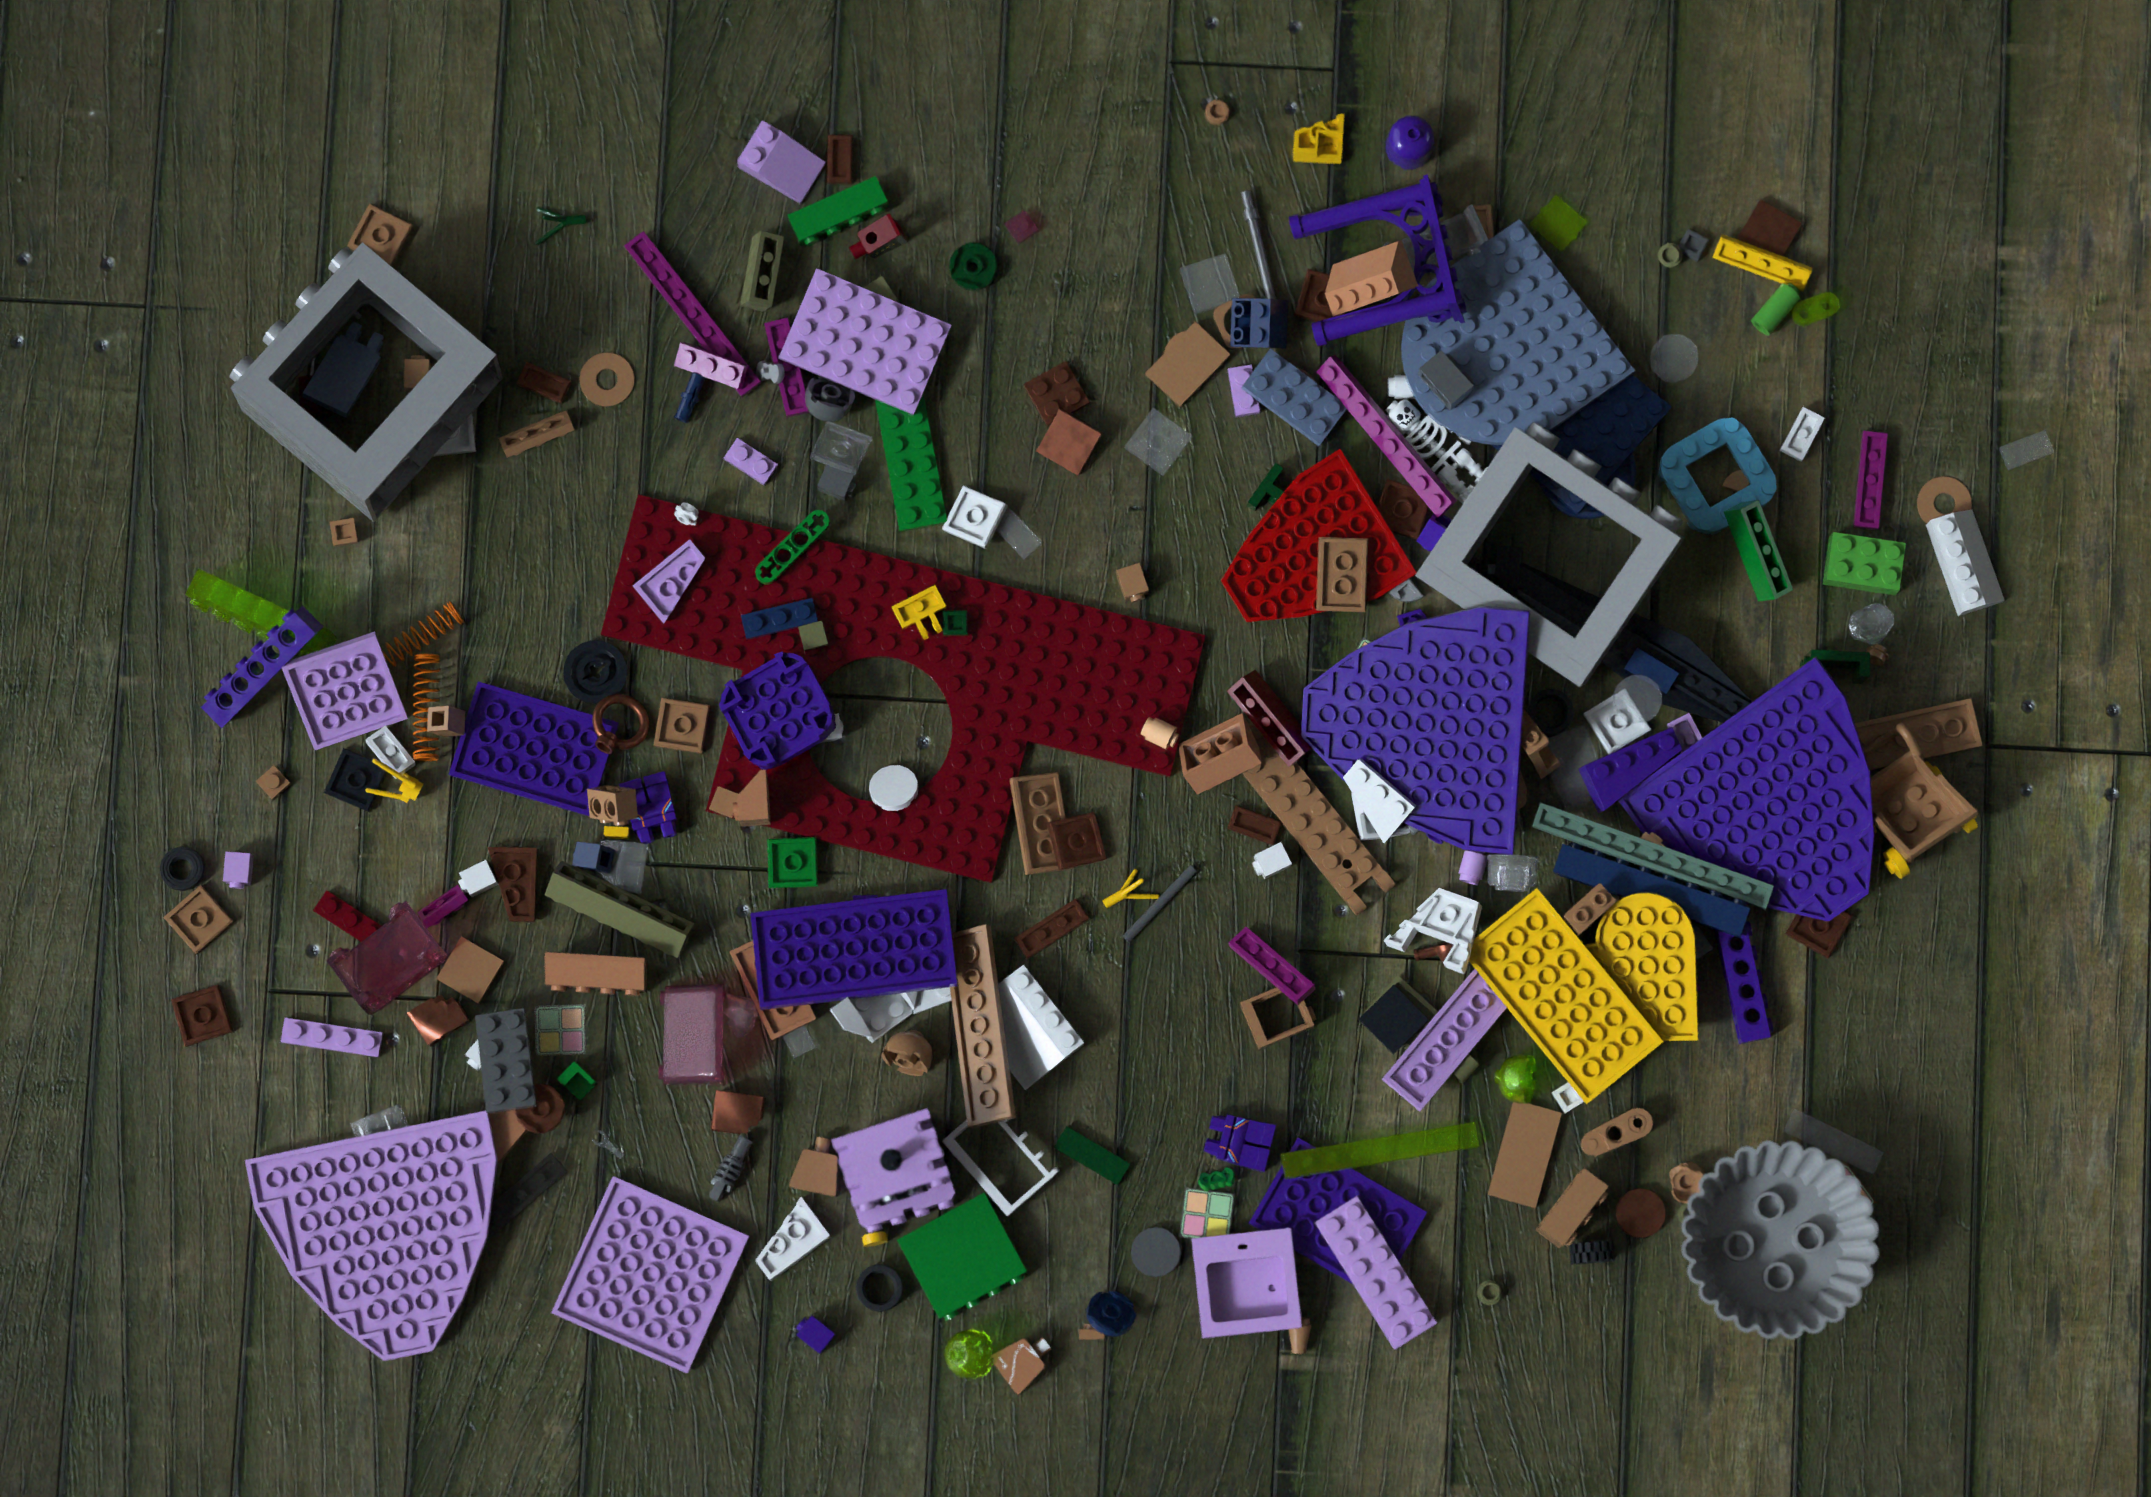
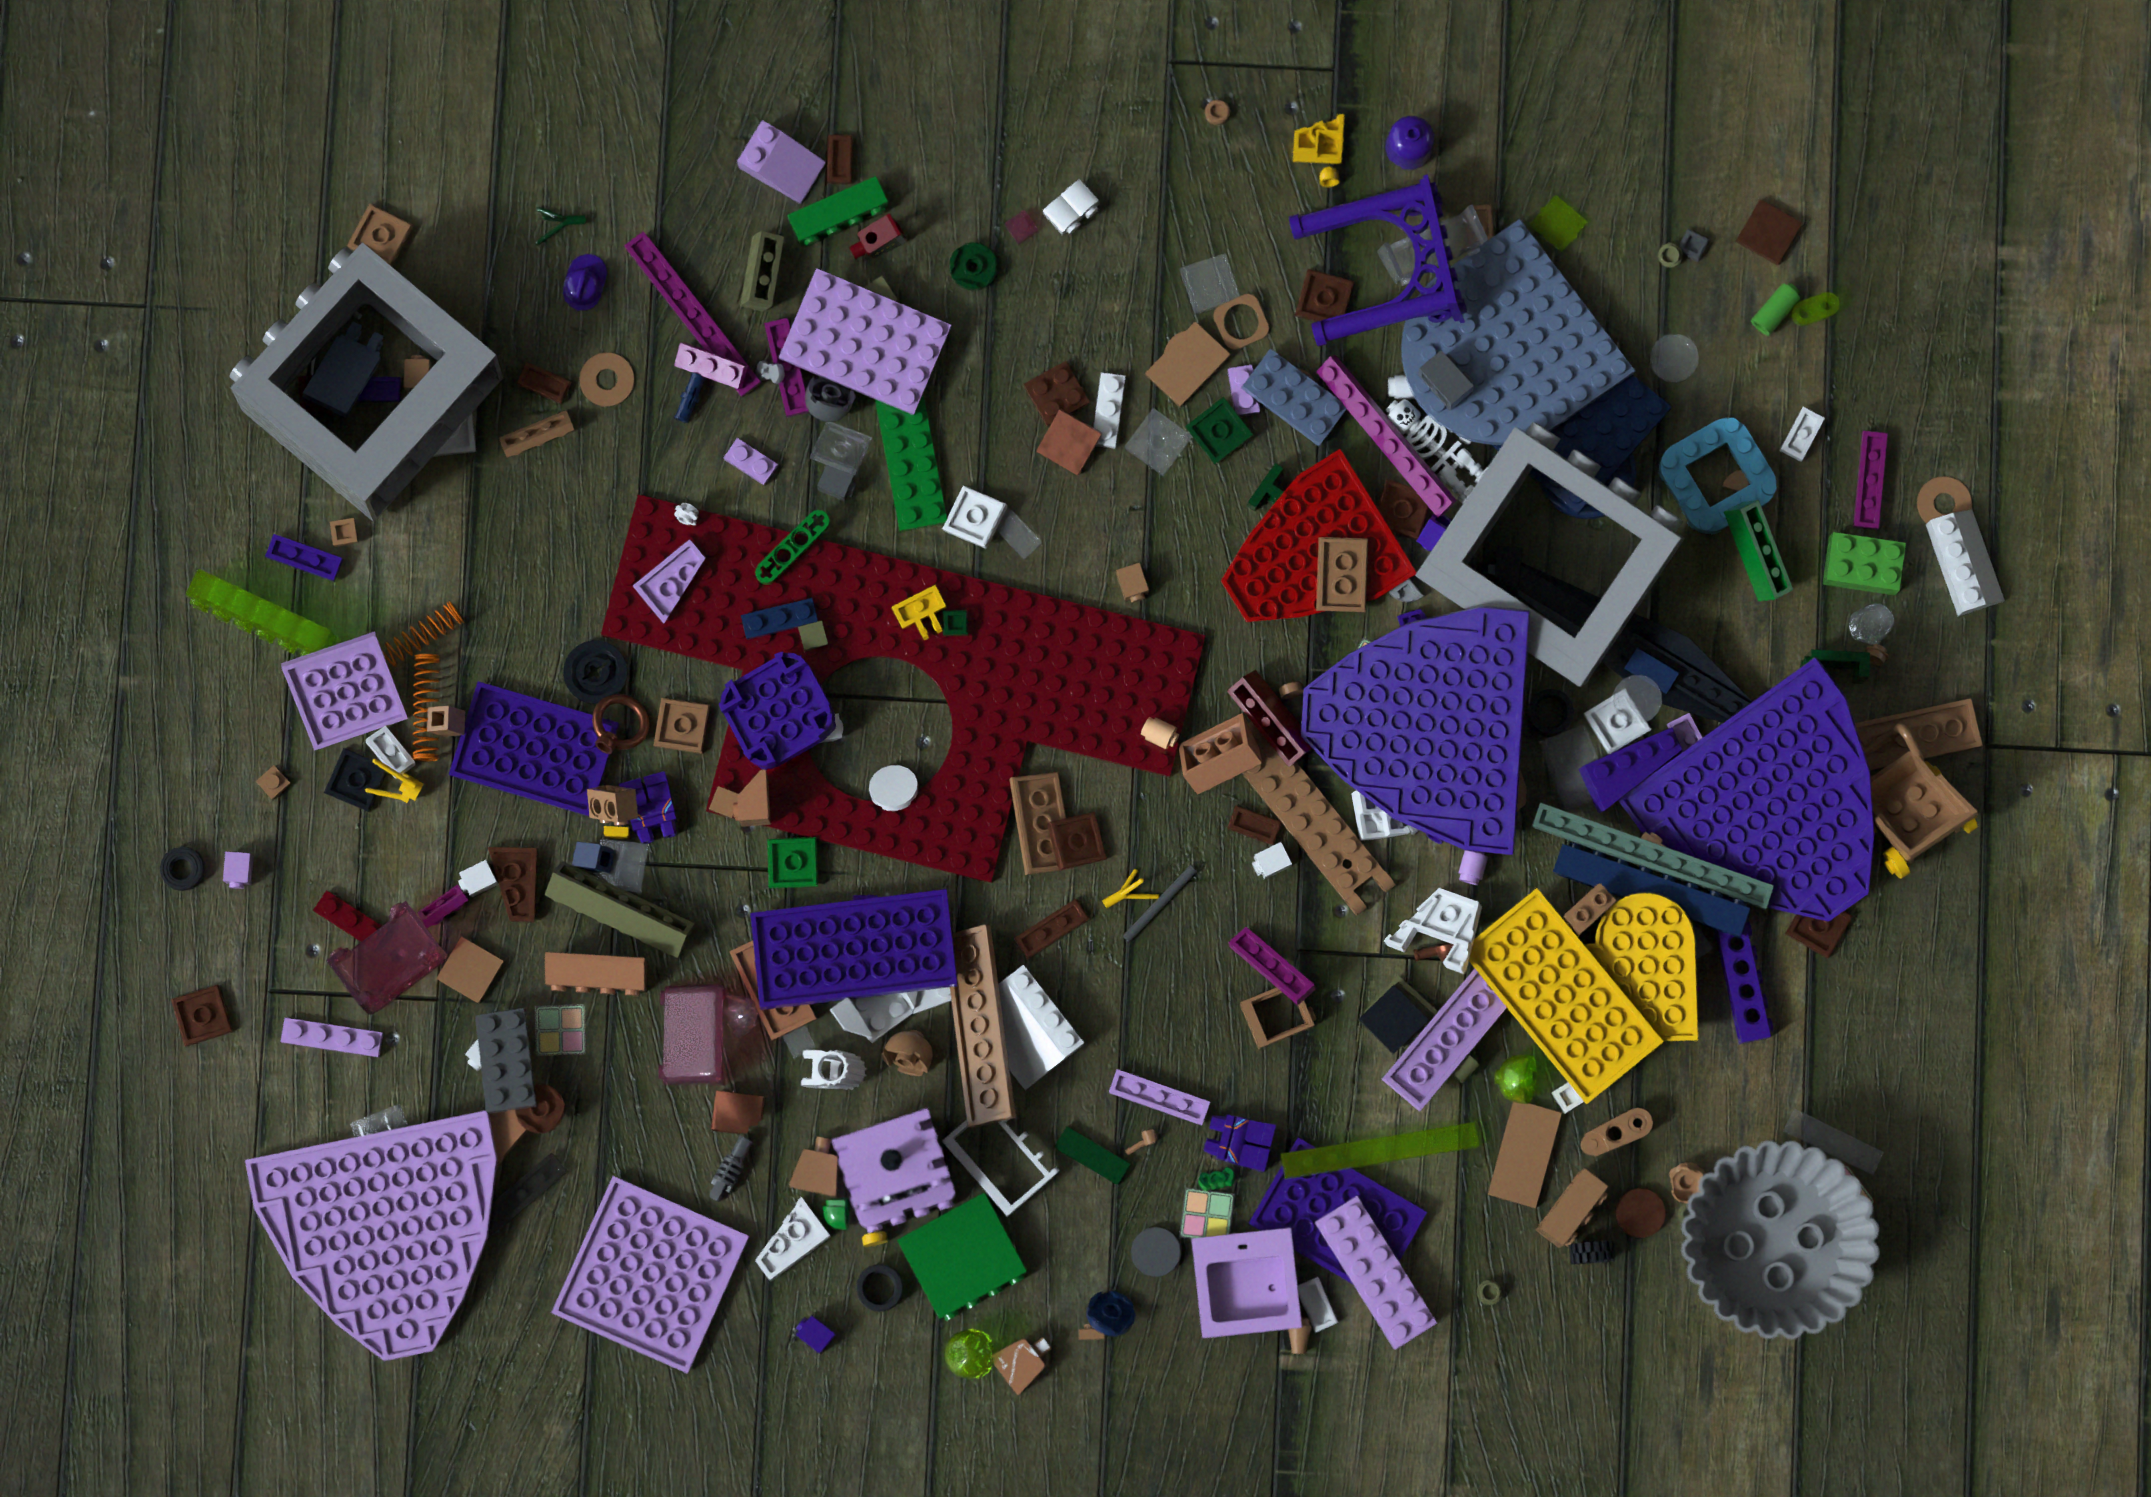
medium nougat tile [163,885,234,954] -> none
dark purple brick [201,606,324,728] -> none
copper piece [407,995,470,1047] -> none
green panel [557,1062,597,1100] -> none
clear hand [592,1131,624,1159] -> none
dark blue slope [1230,298,1288,349] -> none
flat silver bar [1241,190,1276,299] -> none
nougat slope [1325,240,1418,316] -> none
white wing [1343,758,1416,843] -> none
clear wheel [1487,854,1539,892] -> none
medium nougat panel [1521,709,1561,779] -> none
yellow tile [1713,234,1813,291] -> none
clear tile [1999,430,2054,471] -> none
none -> dark purple plate [265,534,343,582]
none -> dark purple tile [356,377,401,402]
none -> dark purple piece [563,254,607,311]
none -> white piece [801,1050,867,1090]
none -> green piece [823,1198,850,1230]
none -> white brick [1043,179,1099,235]
none -> white plate [1094,373,1125,449]
none -> lavender plate [1109,1069,1210,1126]
none -> medium nougat hand [1125,1129,1157,1155]
none -> dark green plate [1185,397,1254,465]
none -> medium nougat tile [1279,681,1304,699]
none -> white tile [1297,1277,1338,1333]
none -> yellow hinge [1320,167,1339,187]

